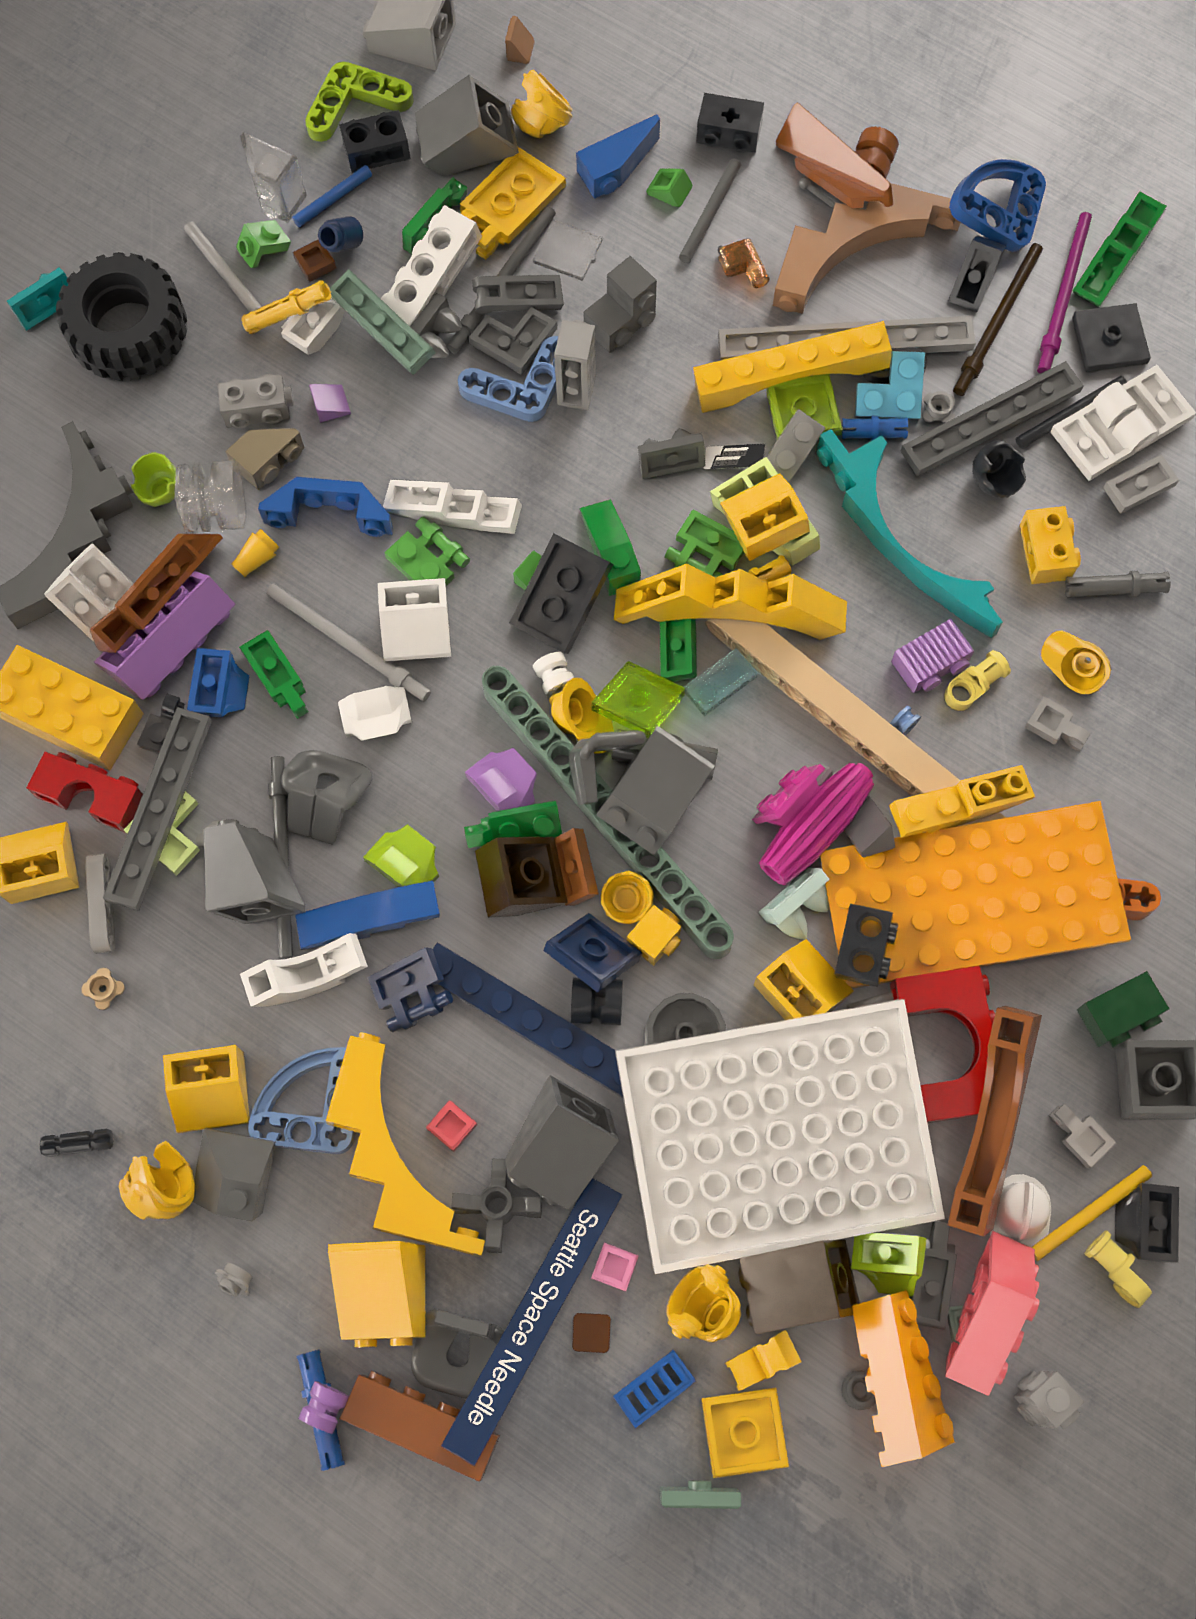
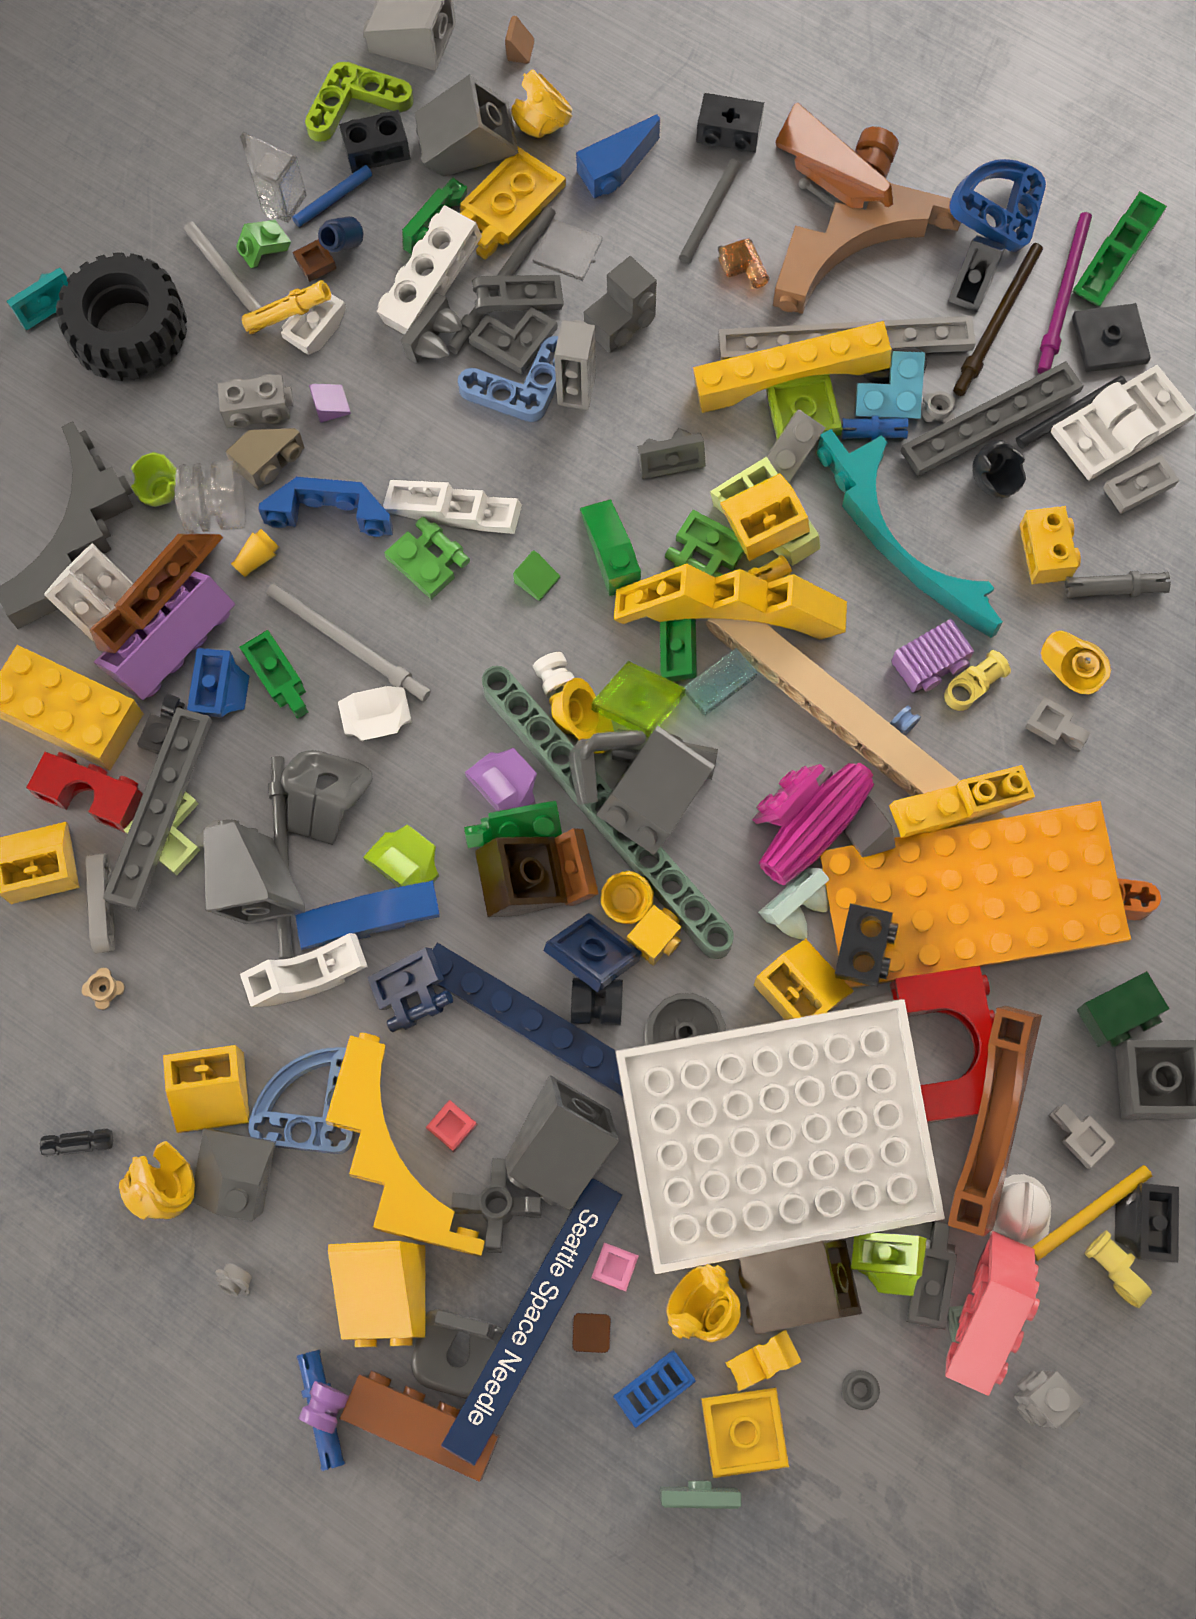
sand green tile [330,269,436,375] -> none
white slope [378,578,451,662] -> none
black plate [509,533,614,654] -> none
bright green slope [646,168,693,207] -> none
sticker [703,444,765,469] -> none
light orange wedge [852,1290,955,1467] -> none

